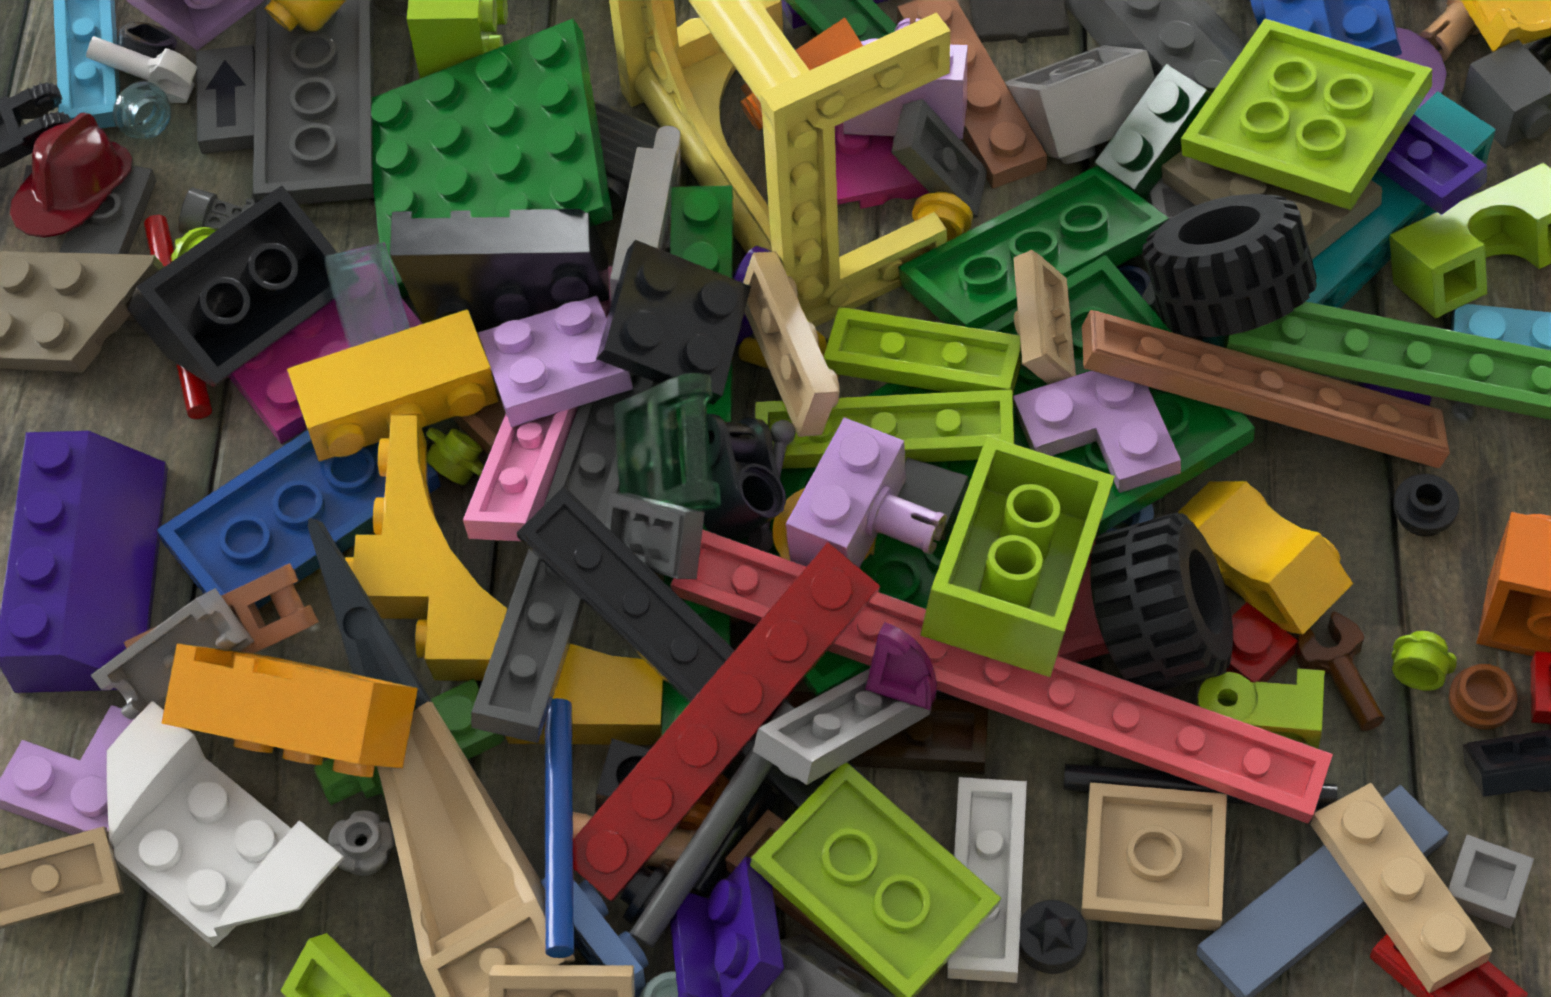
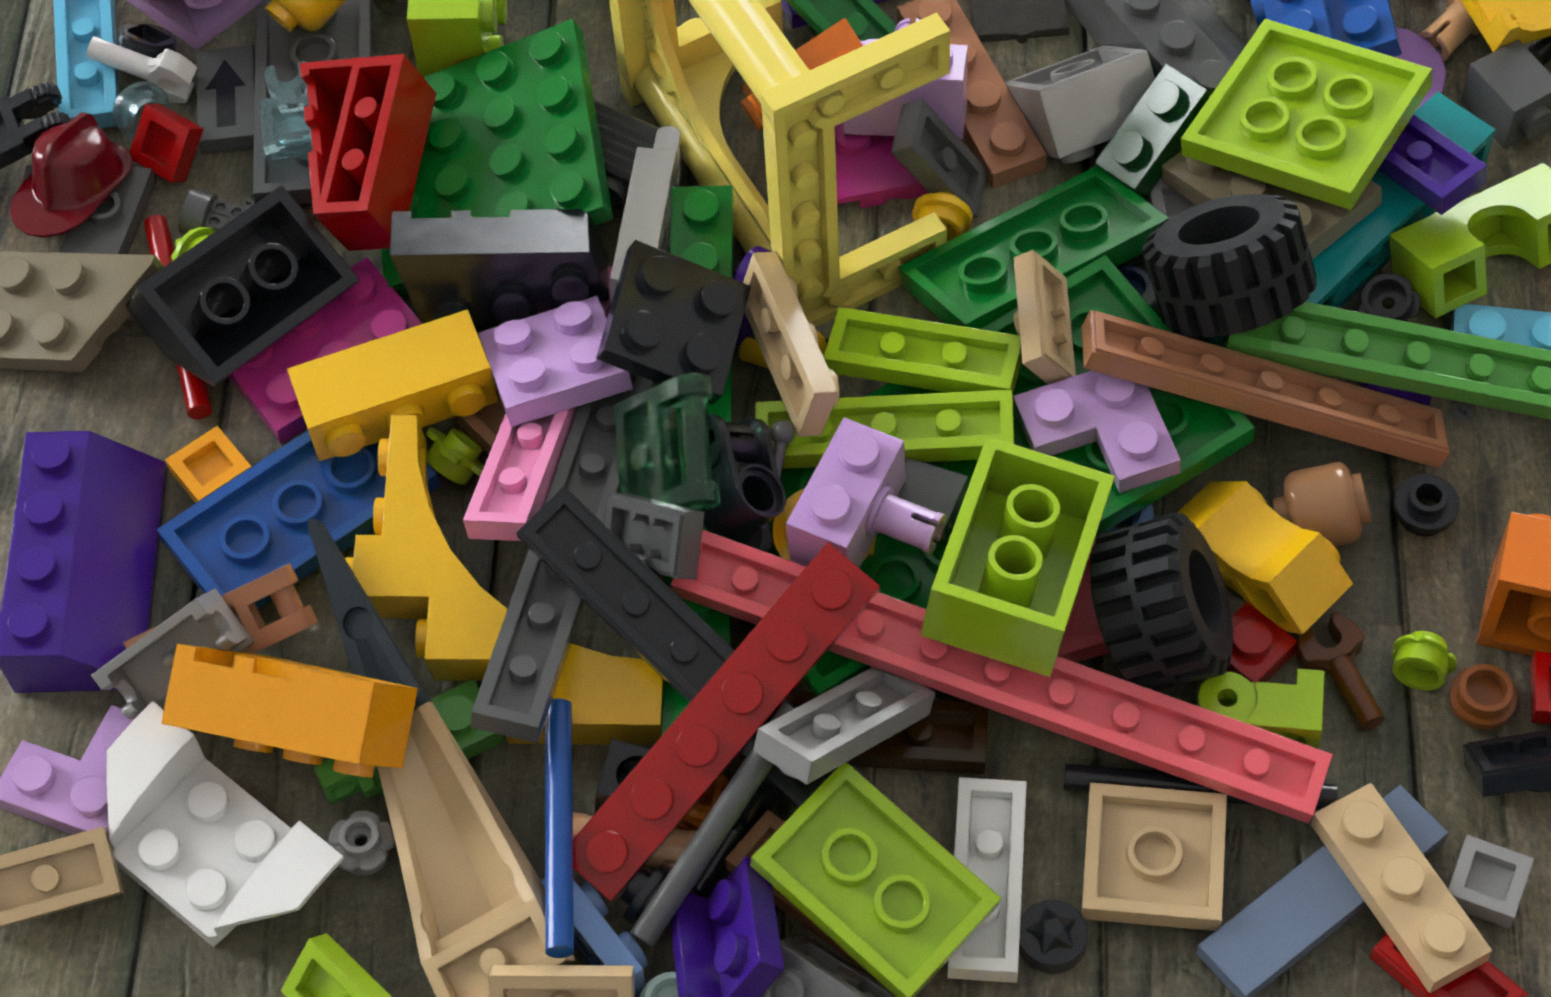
clear light blue tile [324,242,410,348] -> none
magenta tile [865,622,937,710] -> none
none -> red plate [129,103,204,183]
none -> light orange plate [165,426,252,504]
none -> clear light blue plate [259,61,313,161]
none -> red wedge [300,54,437,251]
none -> medium nougat head [1273,462,1372,547]
none -> black plate [1358,273,1420,322]

